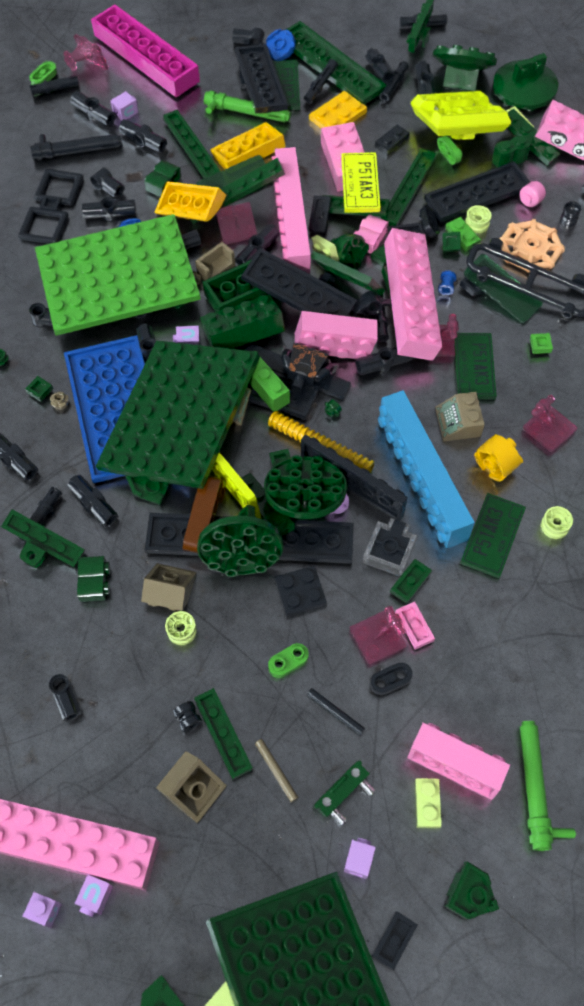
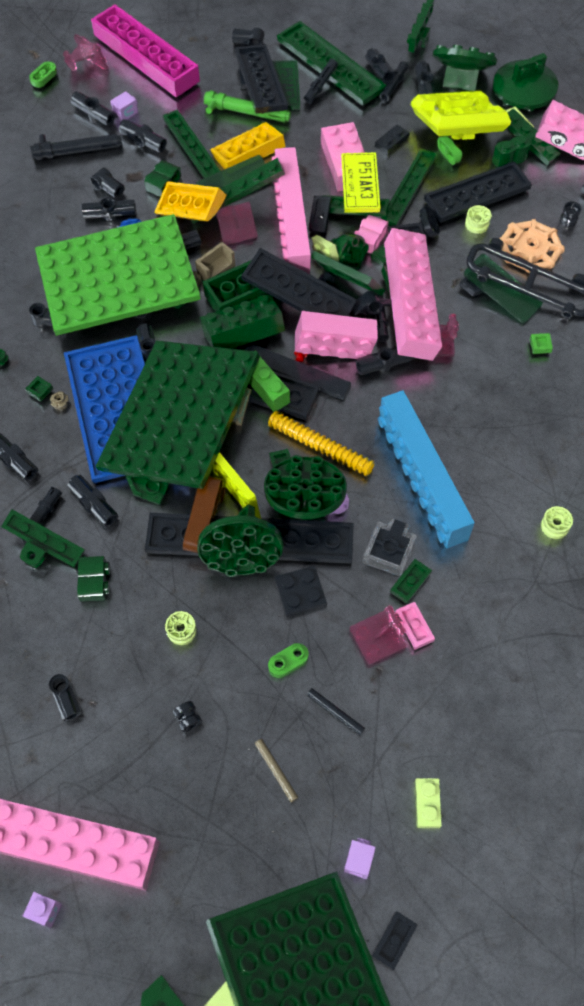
black bar [18,169,84,244] -> none
black pin [29,75,79,96] -> none
lavender brick [75,875,114,917] -> none
dark tan slope [141,563,197,611] -> none
dark tan slope [156,751,227,823] -> none
lavender brick [173,325,201,345] -> none
dark green plate [194,688,253,780] -> none
black piece [235,224,279,266] -> none
dark green plate [241,473,295,536] -> none
blue tile [266,29,296,61] -> none
black torso [281,342,339,391] -> none
black plate [301,434,408,521] -> none
yellow plate [309,91,367,128] -> none
dark green piece [313,761,375,825] -> none
dark green plate [324,399,342,417] -> none
black plate [370,663,413,695] -> none
black pin [400,14,447,28] -> none
bright pink brick [407,723,510,800] -> none
dark tan slope [435,392,485,442] -> none
blue bush [438,271,457,295] -> none
dark green plate [442,232,461,252] -> none
bright green plate [445,217,481,252] -> none
dark green plate [445,861,499,920] -> none
dark green tile [453,333,497,400] -> none
dark green tile [460,493,526,579] -> none
yellow brick [474,434,523,481] -> none
bright pink head [519,181,546,207] -> none
bright green cylinder [520,721,576,851] -> none
clear pink plate [523,395,577,452] -> none

